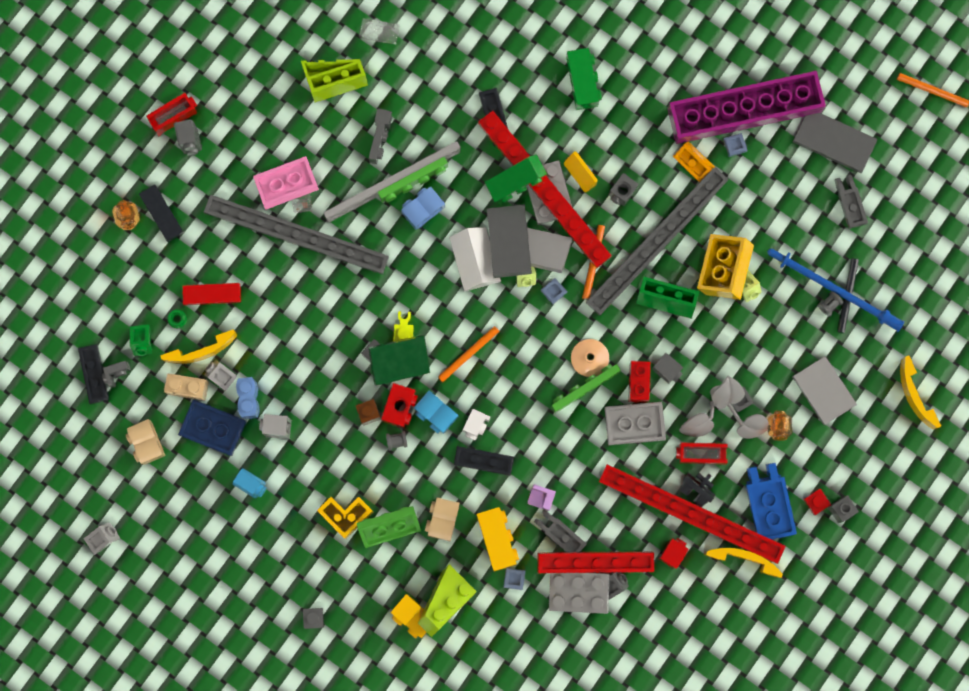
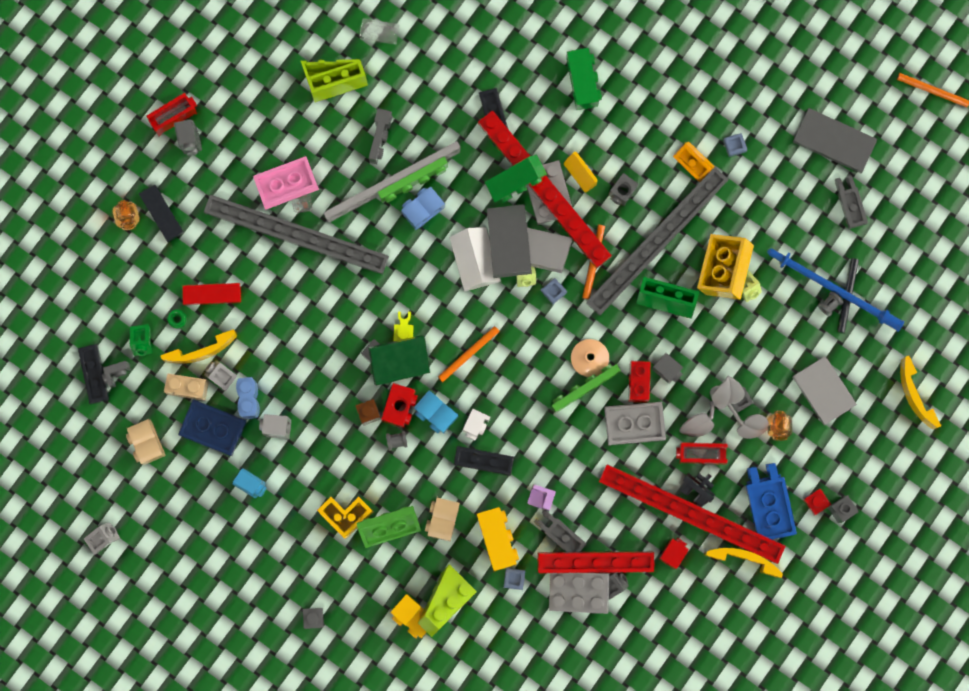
magenta brick [667,71,826,144] -> none

